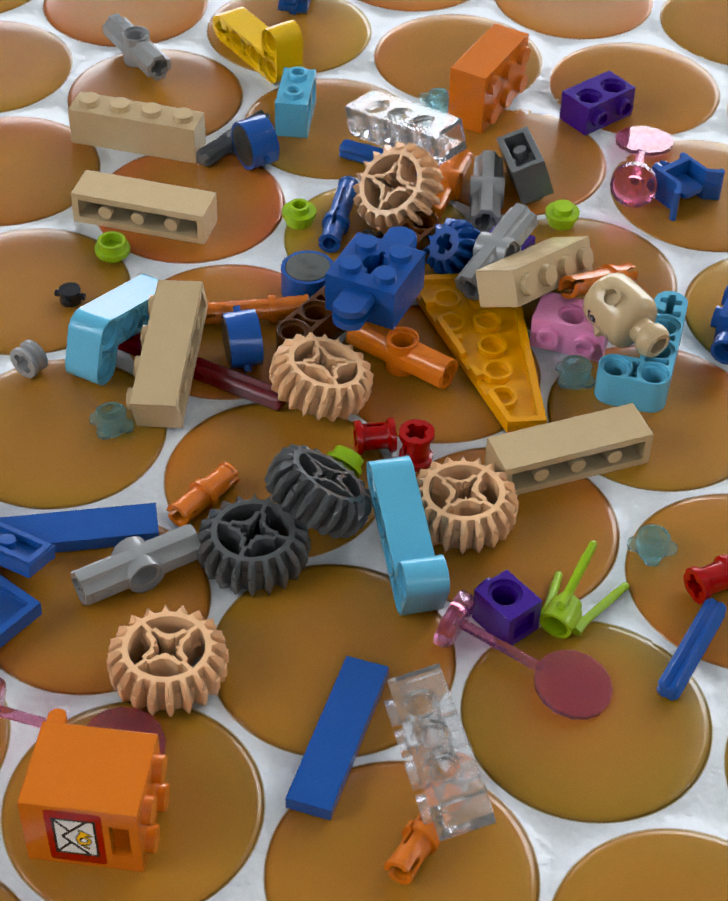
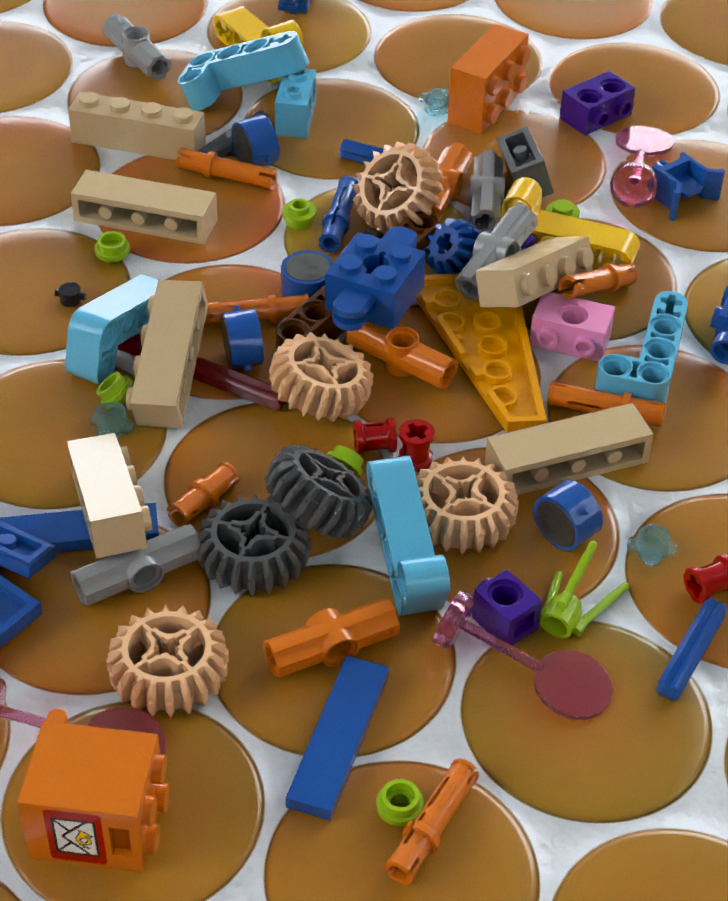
light grey bush [10,339,48,378] -> none
clear brick [345,90,467,165] -> none
clear brick [384,663,496,841] -> none
clear light blue plate [555,355,595,389] -> none
tan piece [582,272,670,358] -> none
none -> brick [67,433,152,558]
none -> lime plate [96,372,133,408]
none -> orange pin [176,147,278,190]
none -> medium azure beam [177,31,309,111]
none -> orange piece [263,599,400,678]
none -> lime plate [376,779,424,826]
none -> yellow beam [501,177,640,272]
none -> blue piece [533,480,603,551]
none -> orange pin [547,381,667,427]

